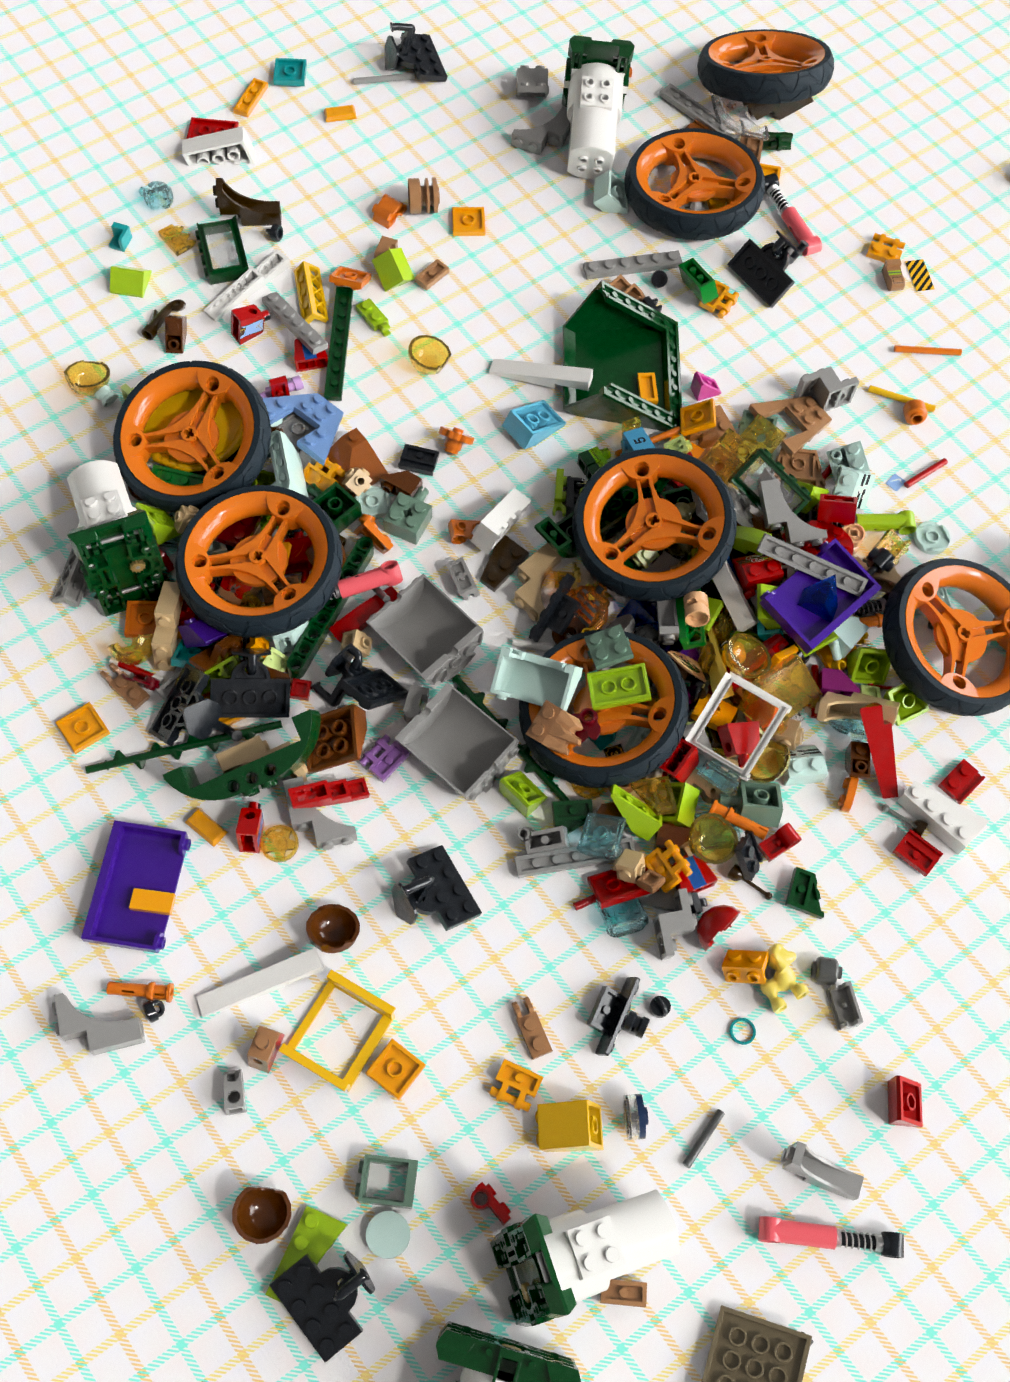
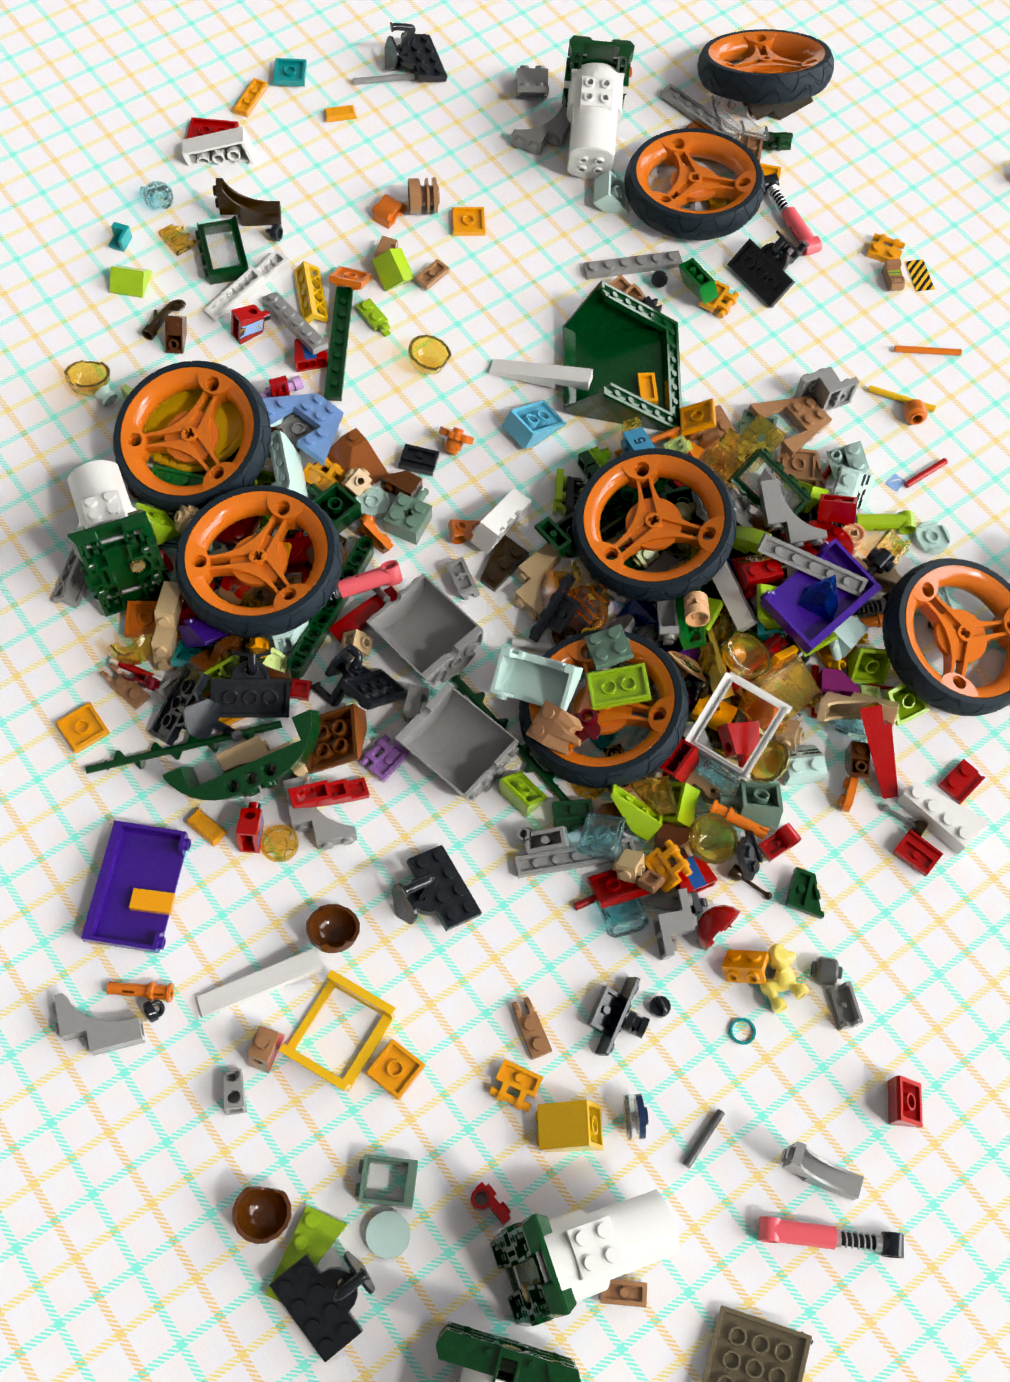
dark pink slope [690,371,722,401] -> none

